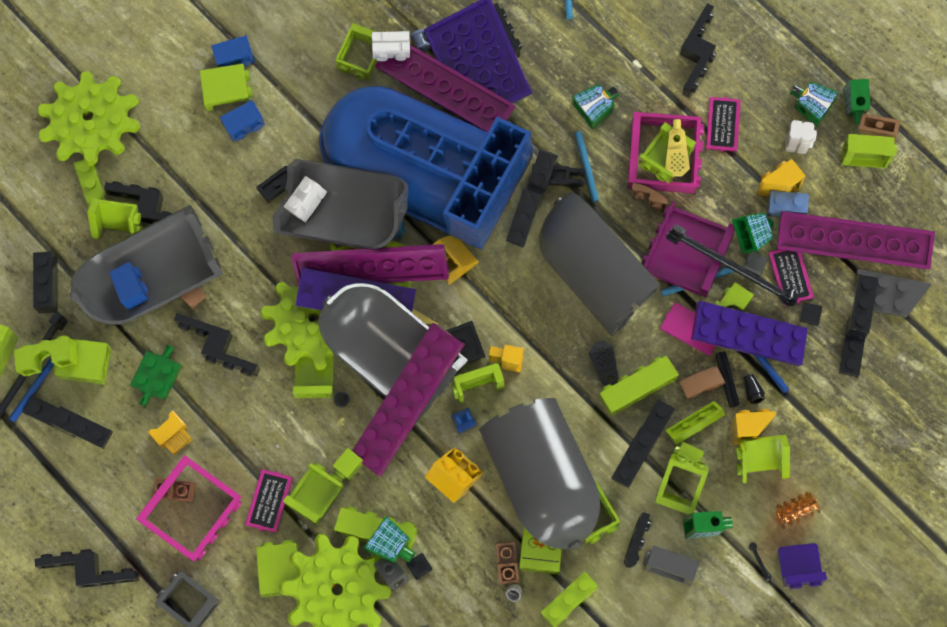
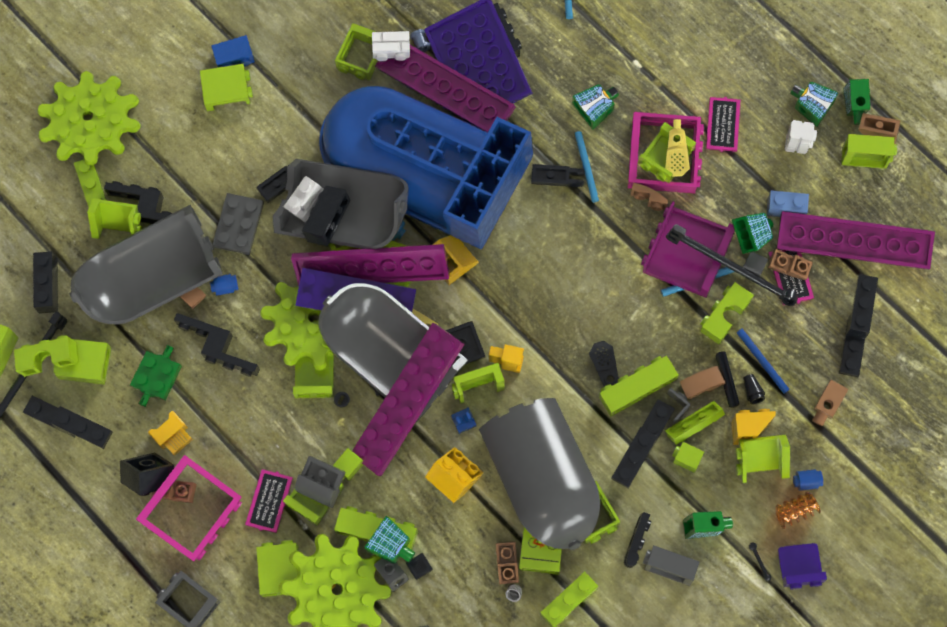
blue bar [8,357,54,423] -> none
black bracket [34,549,140,588] -> none
blue brick [109,262,149,310] -> none
blue brick [220,100,265,142] -> none
black bracket [506,149,558,247] -> none
dark grey panel [539,192,660,336] -> none
lime window [655,454,709,515] -> none
dark pink piece [660,302,716,356] -> none
black bracket [680,3,717,98] -> none
dark purple plate [691,301,808,366] -> none
yellow slope [757,159,806,197] -> none
black tile [799,302,823,326] -> none
dark grey wing [856,269,931,318] -> none
none -> black slope [120,452,174,496]
none -> blue brick [210,274,239,296]
none -> dark grey plate [213,193,264,255]
none -> dark grey brick [295,456,346,508]
none -> black brick [302,185,351,247]
none -> dark grey bracket [667,388,691,424]
none -> medium nougat slope [767,249,813,280]
none -> blue brick [793,469,823,491]
none -> medium nougat torso [812,380,849,426]

